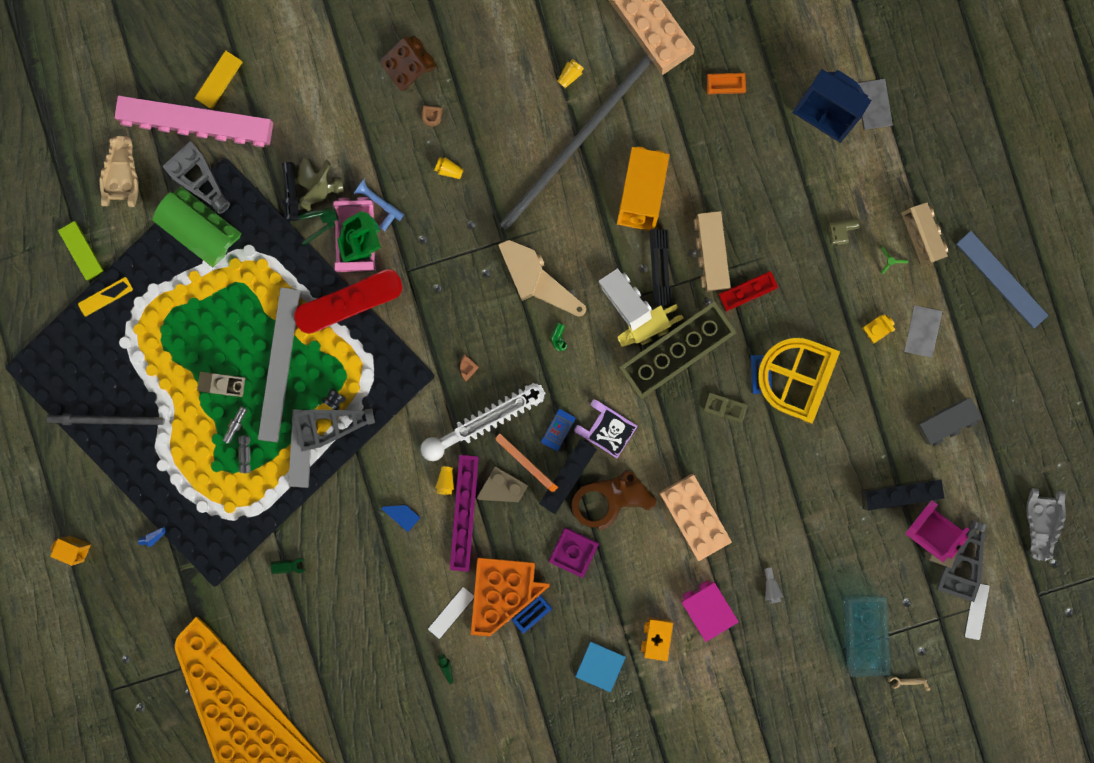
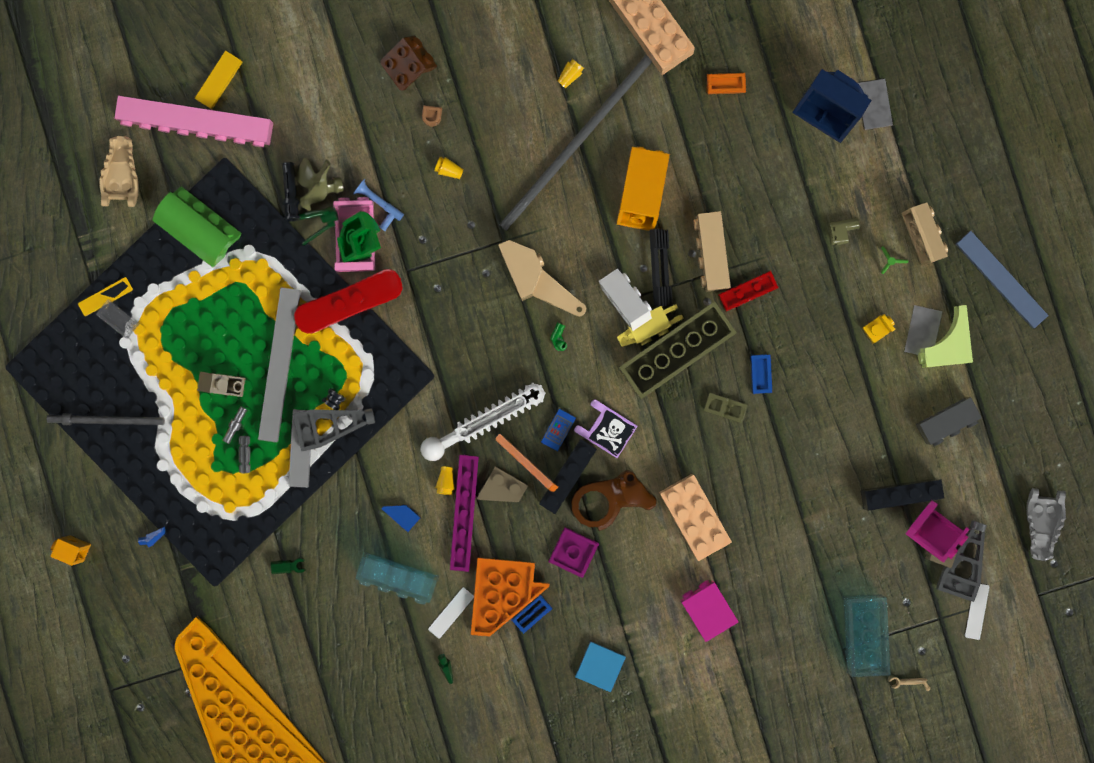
lime tile [58,221,104,281] -> none
dark grey plate [162,141,230,213] -> none
nougat tile [460,355,479,382] -> none
light orange brick [641,617,673,661] -> none
yellow window [758,338,840,424] -> none
light grey cone [764,567,784,604] -> none
none -> clear tile [96,300,140,339]
none -> clear light blue brick [355,553,440,604]
none -> yellowish green arch [918,305,973,368]

